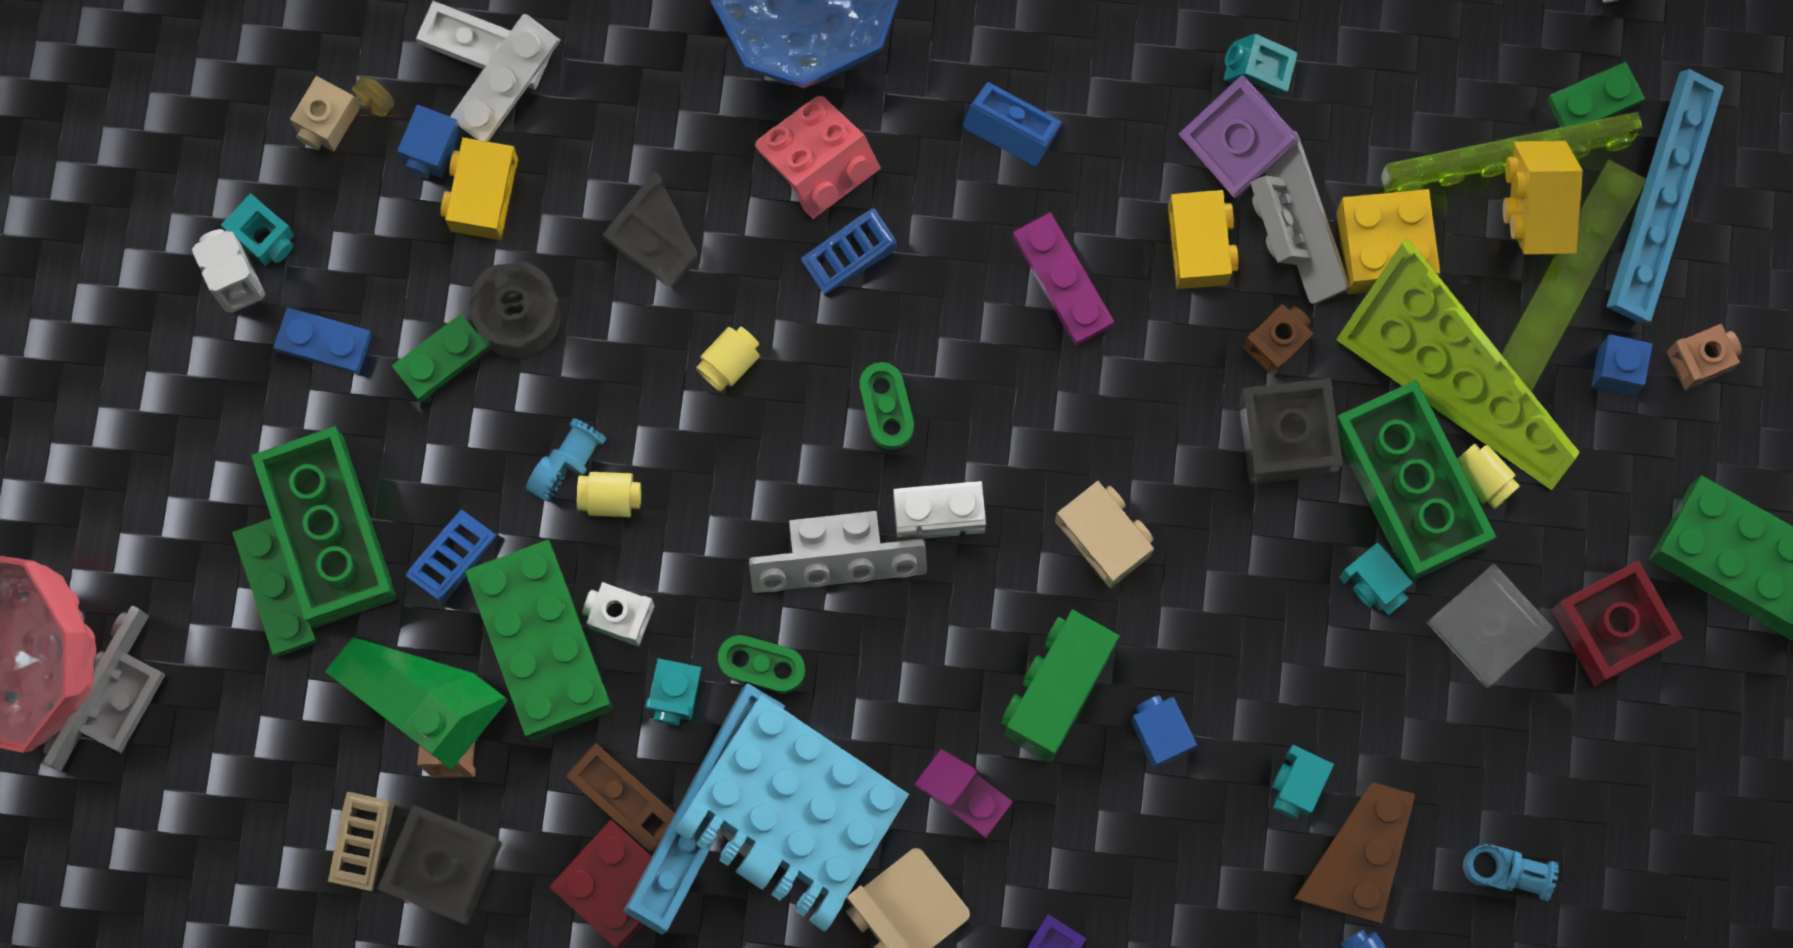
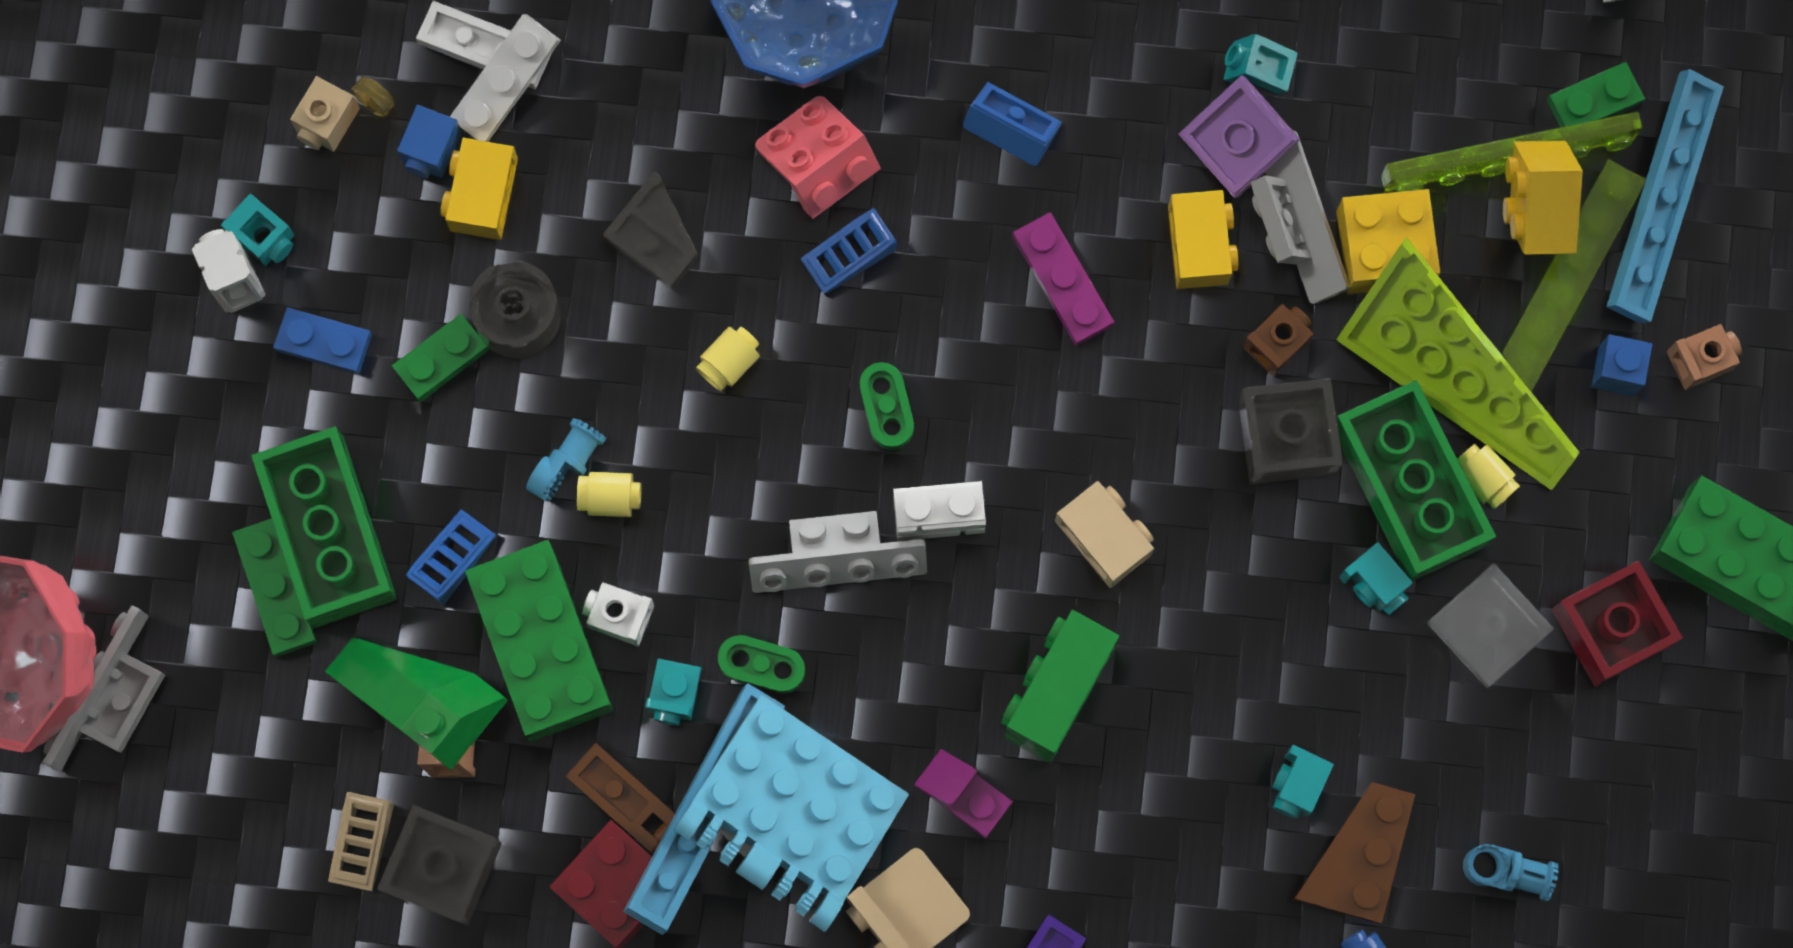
blue brick [1130,695,1197,769] -> none

